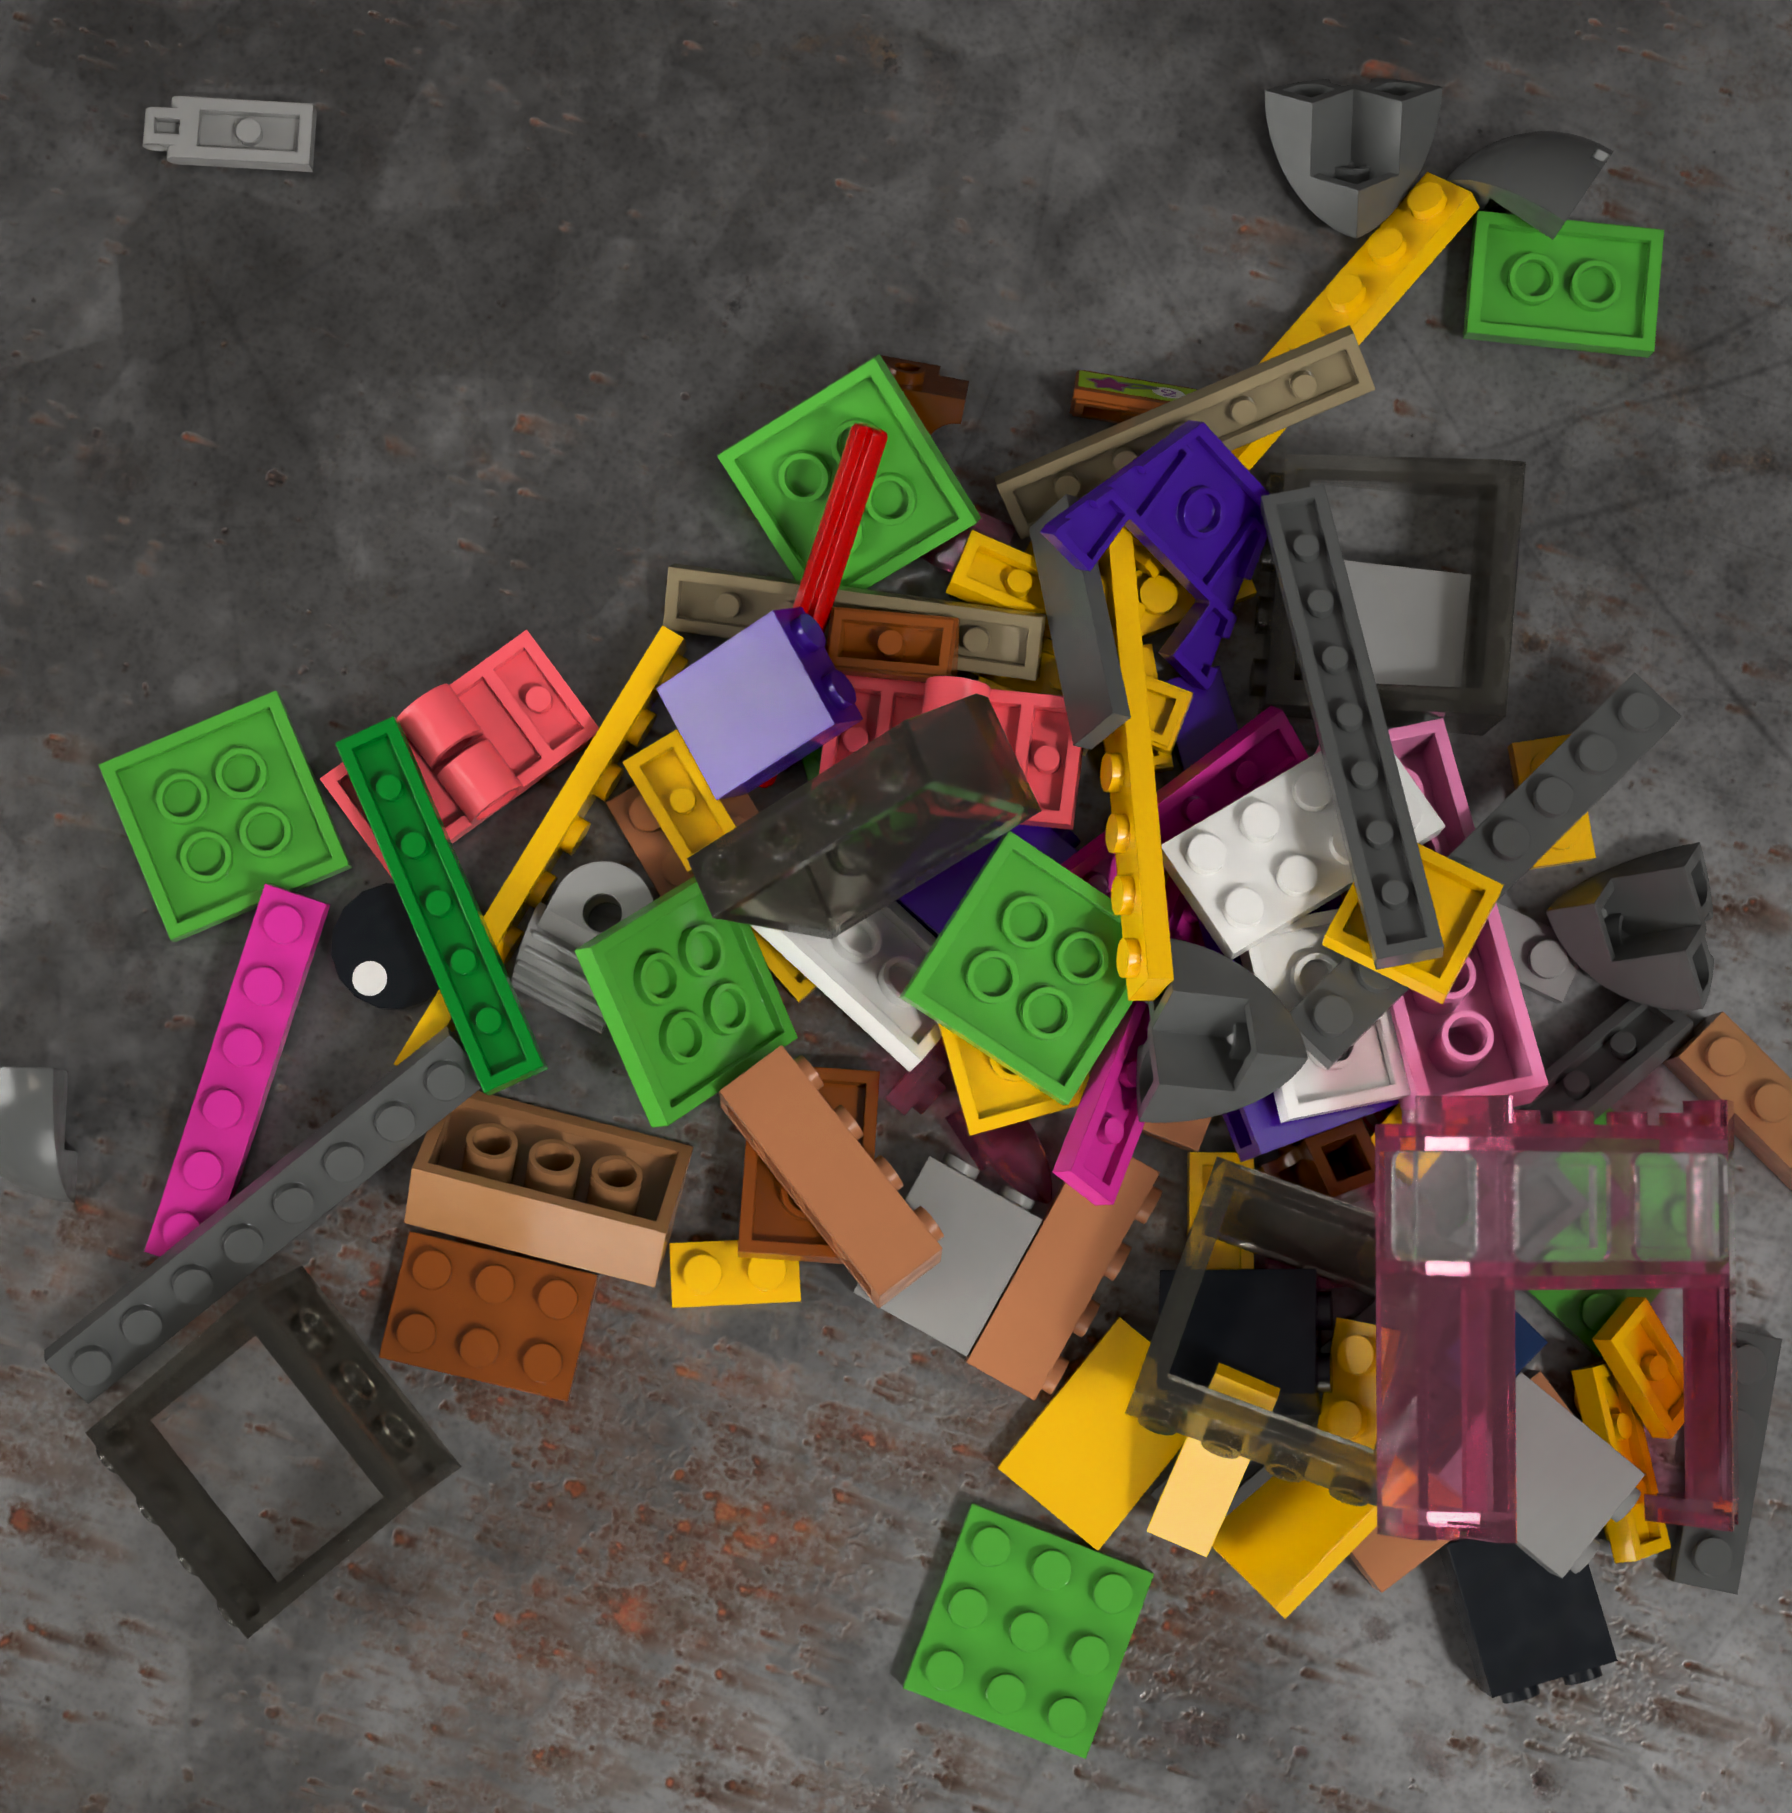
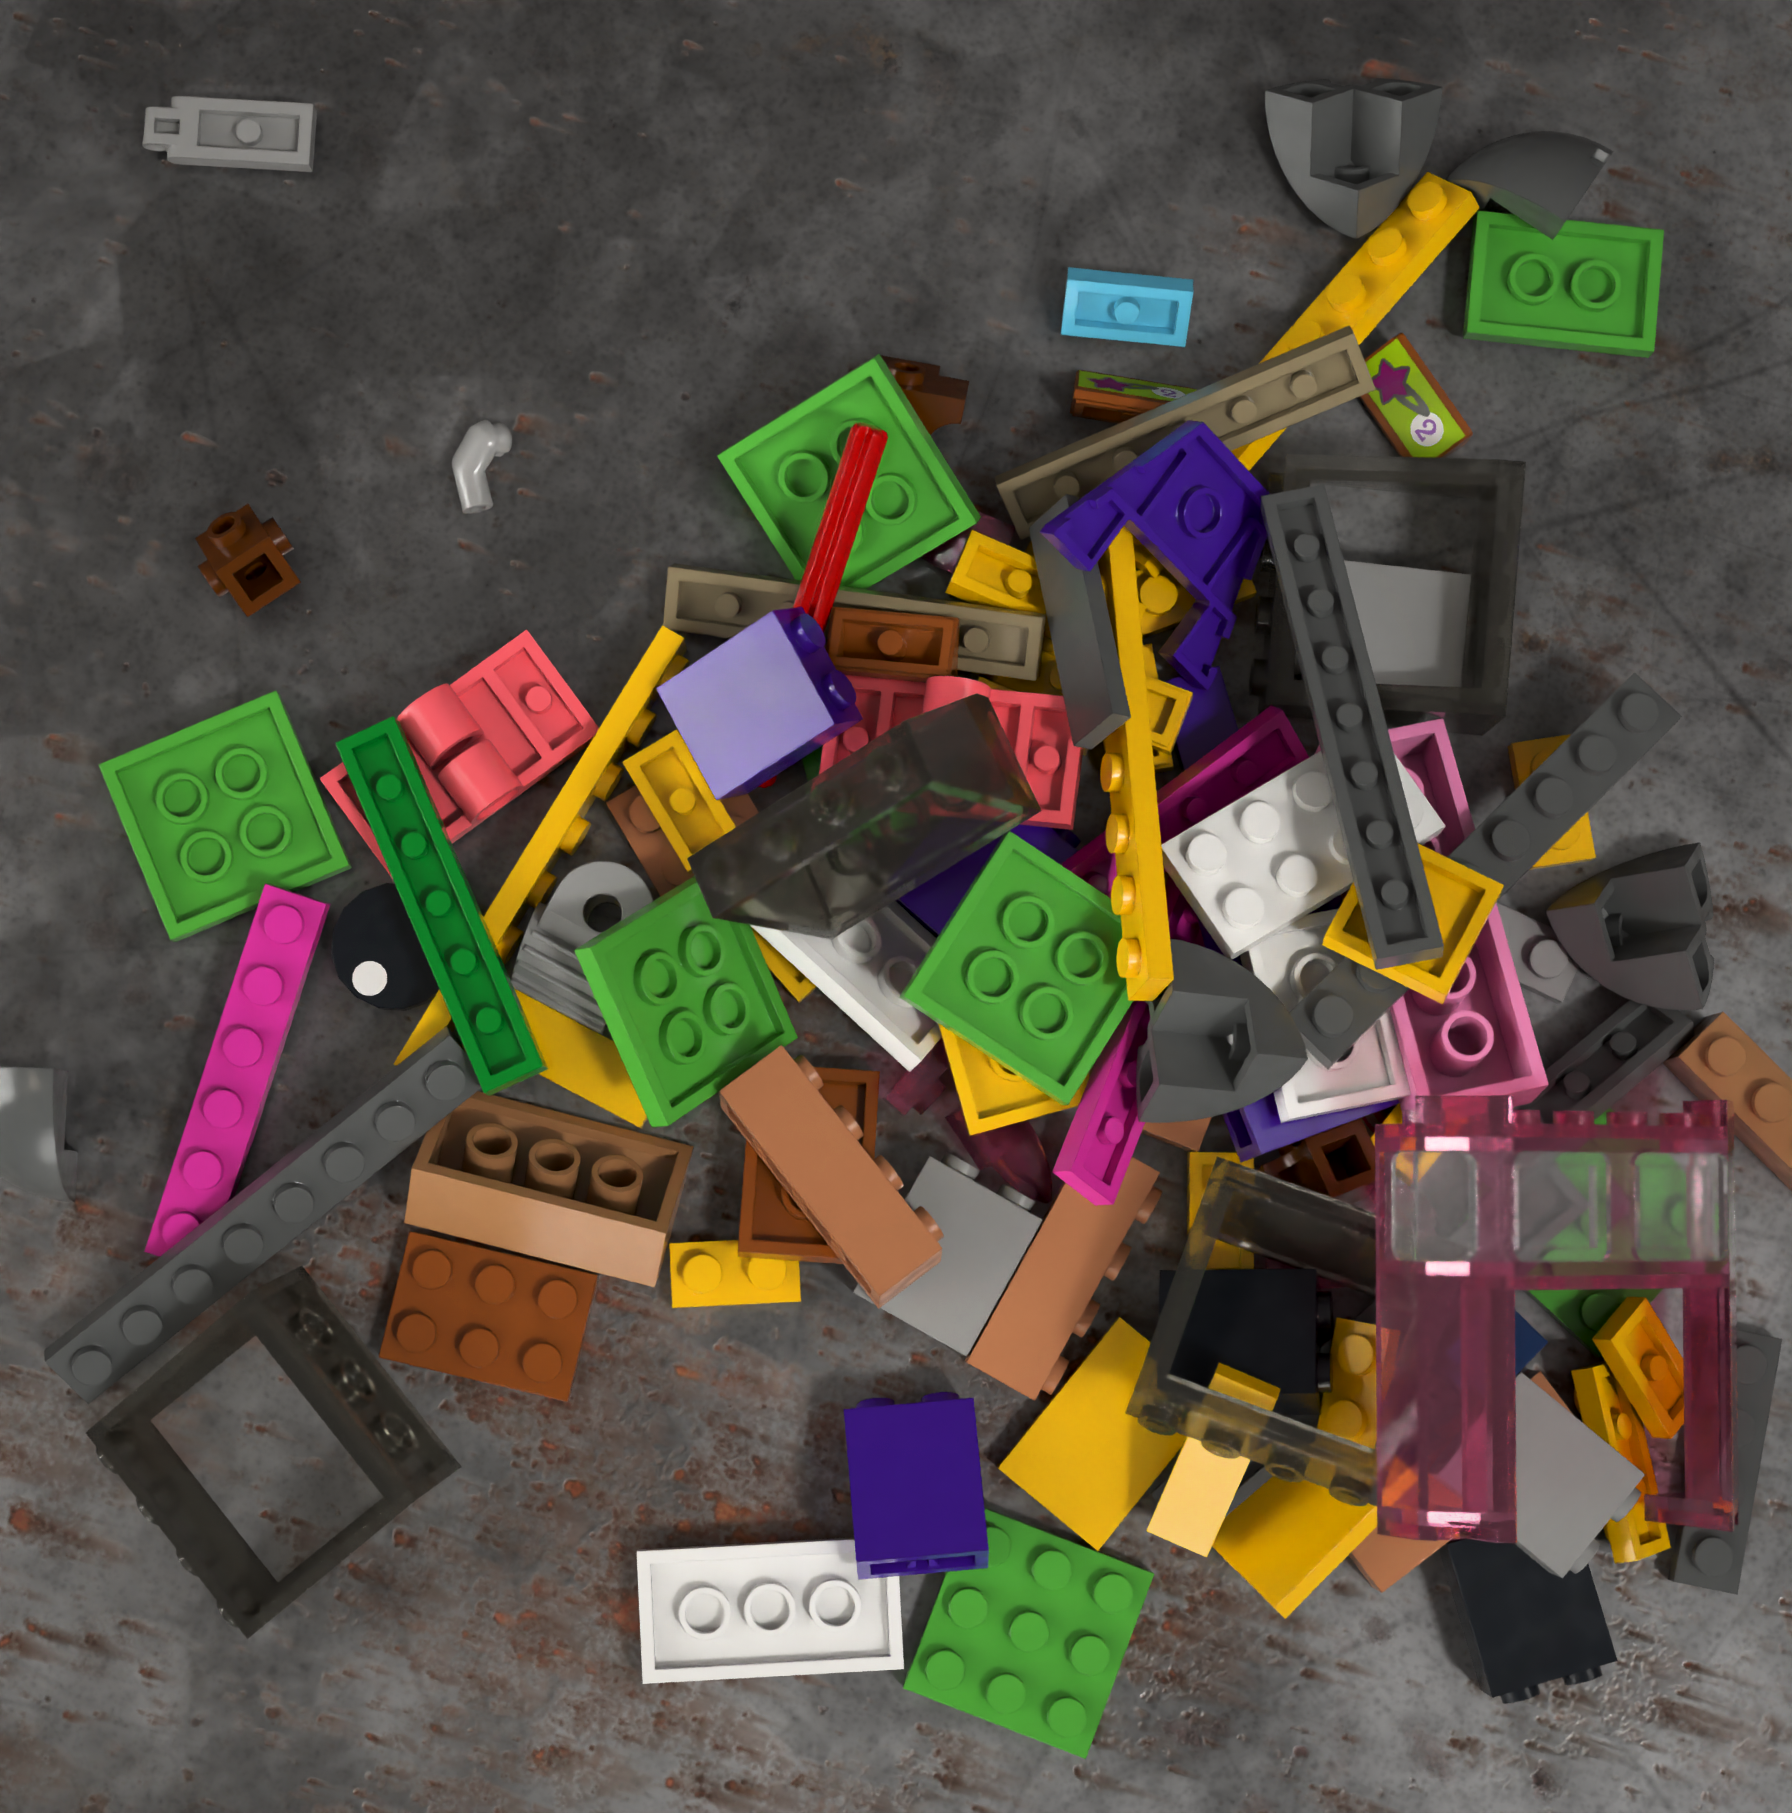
none -> reddish brown brick [195,504,301,617]
none -> light grey arm [452,420,512,514]
none -> yellow tile [514,989,647,1129]
none -> white plate [637,1537,904,1684]
none -> dark purple brick [844,1392,989,1580]
none -> medium azure plate [1061,267,1194,347]
none -> slope [1358,333,1473,478]

